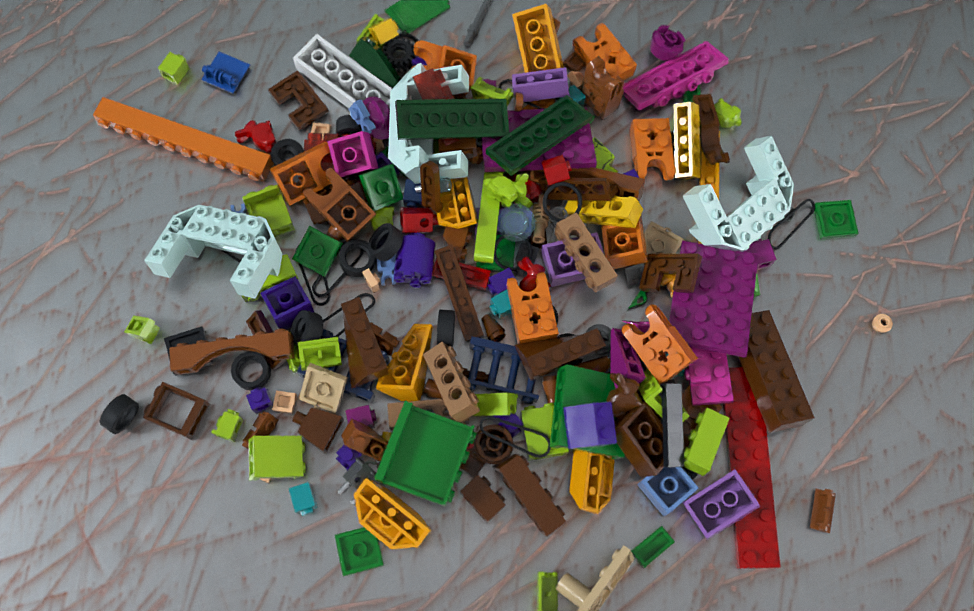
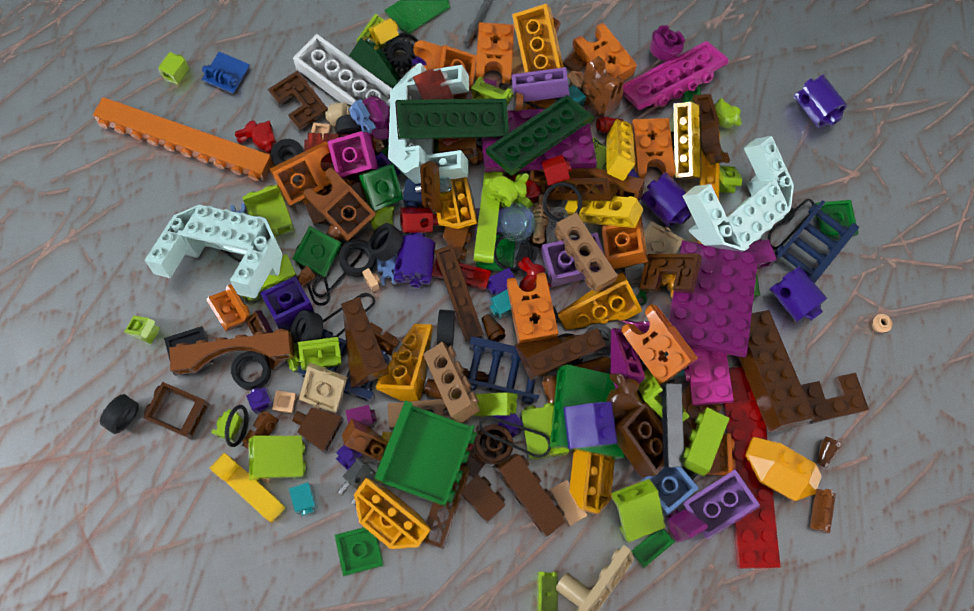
none -> orange bracket [207,284,250,331]
none -> yellow beam [210,452,286,523]
none -> black tyre [225,405,248,447]
none -> dark orange tile [297,266,315,287]
none -> tan head [325,102,351,127]
none -> reddish brown fence [422,466,471,549]
none -> orange brick [475,22,514,84]
none -> light nougat tile [550,480,587,526]
none -> light orange wedge [558,272,643,330]
none -> red cone [596,116,623,134]
none -> yellow brick [606,119,635,181]
none -> lime panel [611,479,665,542]
none -> dark purple cylinder [640,172,692,227]
none -> magenta slope [664,509,708,543]
none -> orange bracket [706,433,735,476]
none -> lime slope [719,165,742,193]
none -> light orange wedge [746,437,822,502]
none -> dark purple cylinder [769,266,828,322]
none -> dark blue fence [774,200,860,283]
none -> dark purple cylinder [793,75,847,128]
none -> reddish brown plate [801,372,869,424]
none -> reddish brown cone [816,436,841,468]

